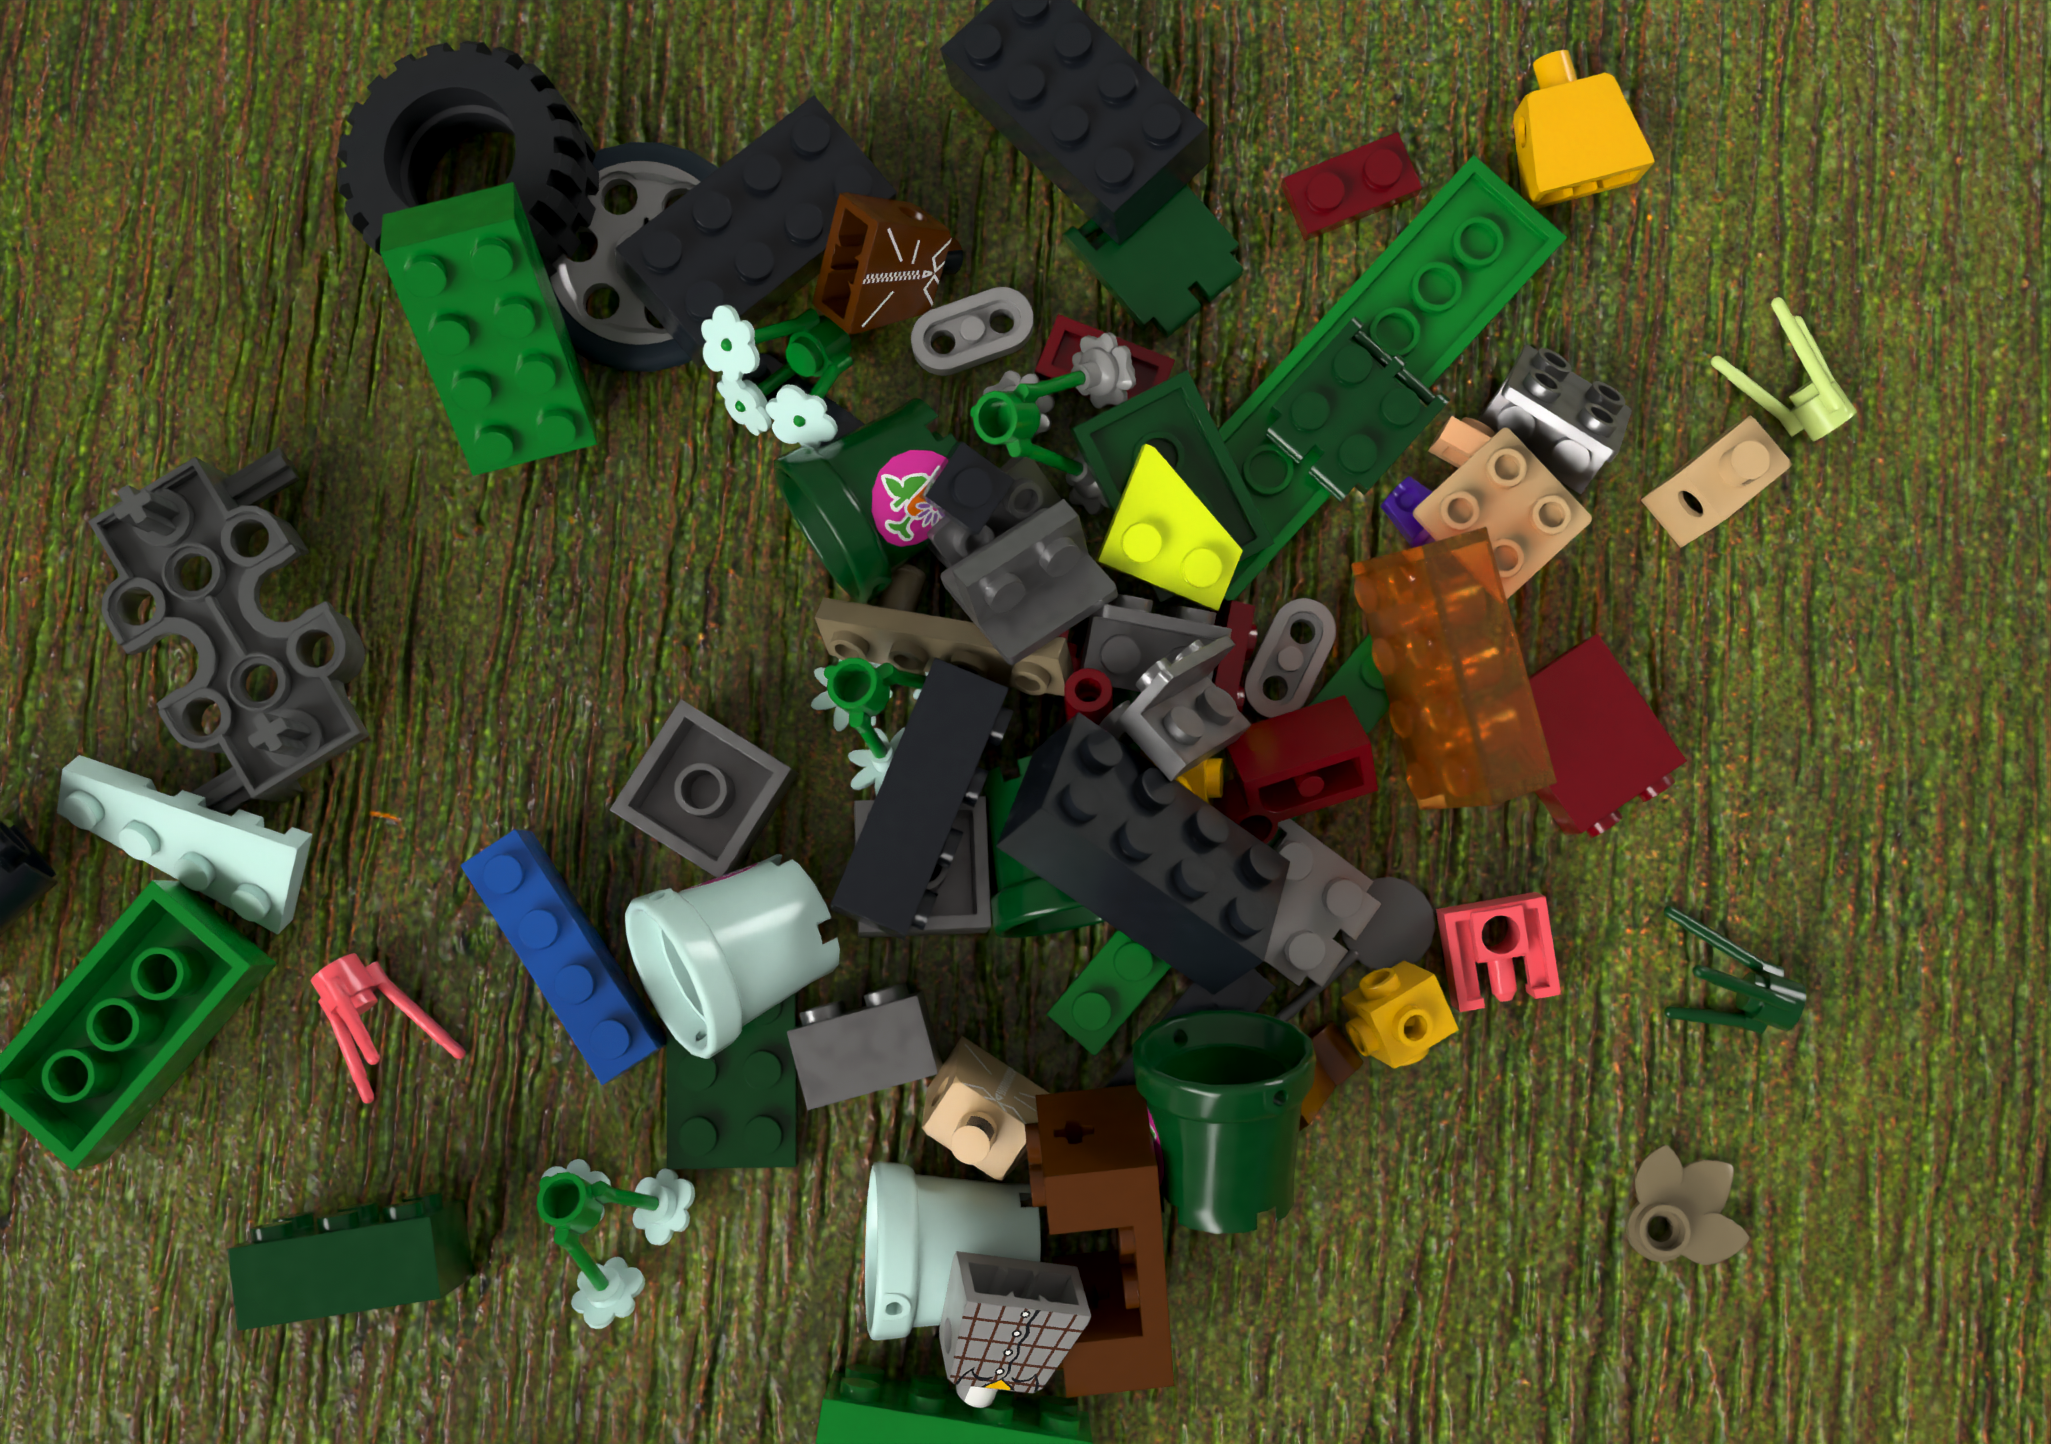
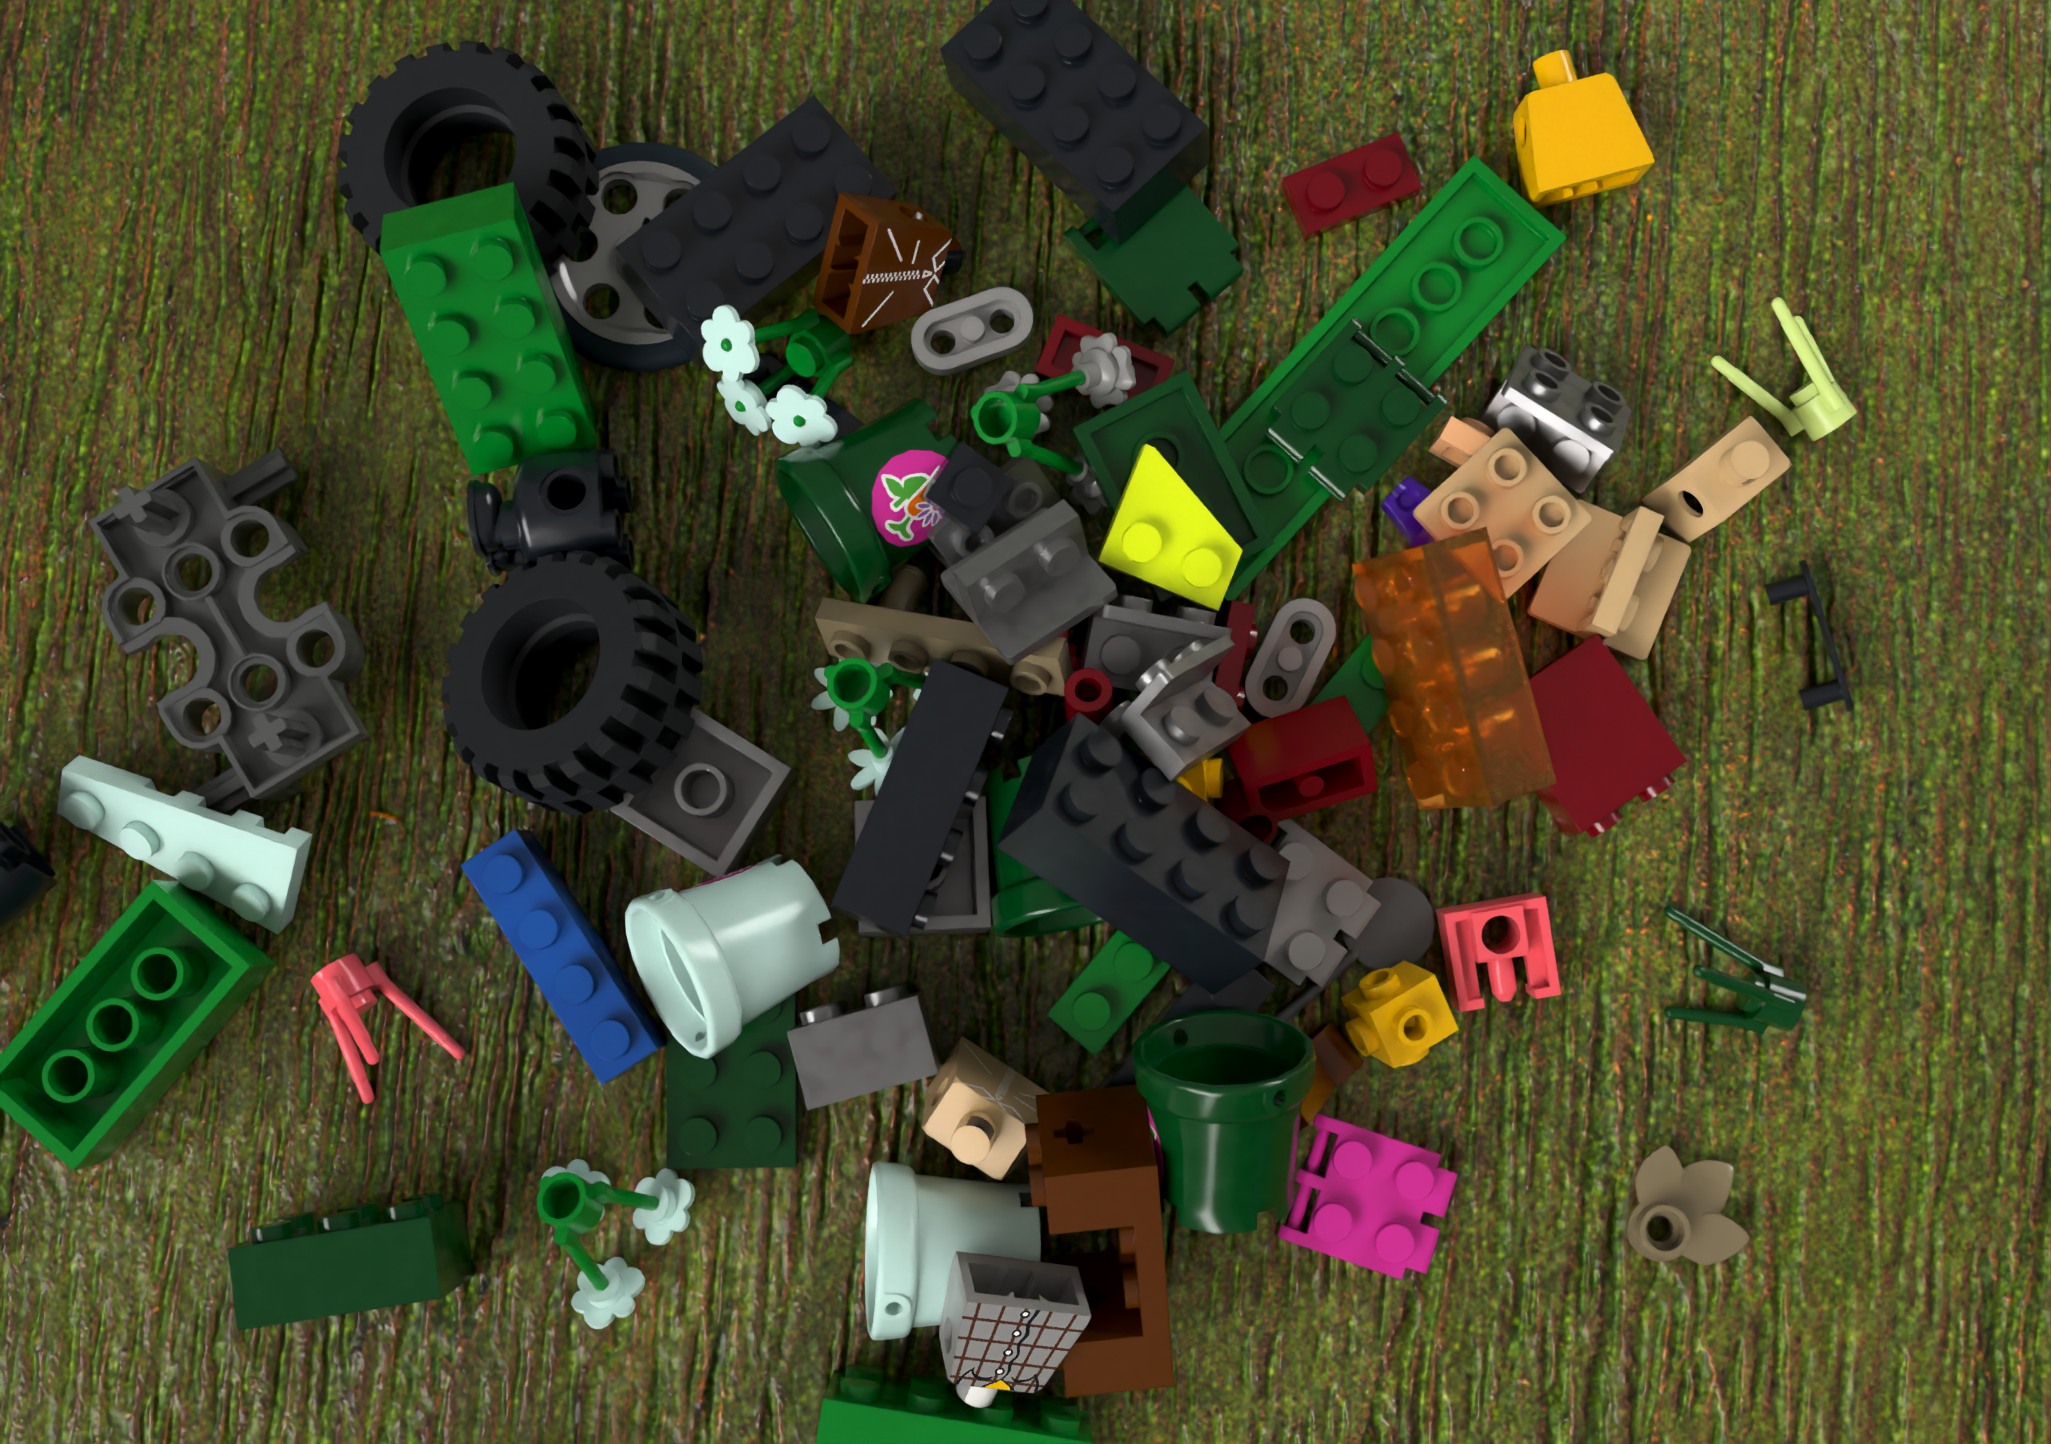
none -> black tyre [441,550,703,815]
none -> black piece [467,447,635,576]
none -> dark pink plate [1277,1113,1458,1280]
none -> tan bracket [1527,499,1691,661]
none -> black piece [1764,559,1854,712]

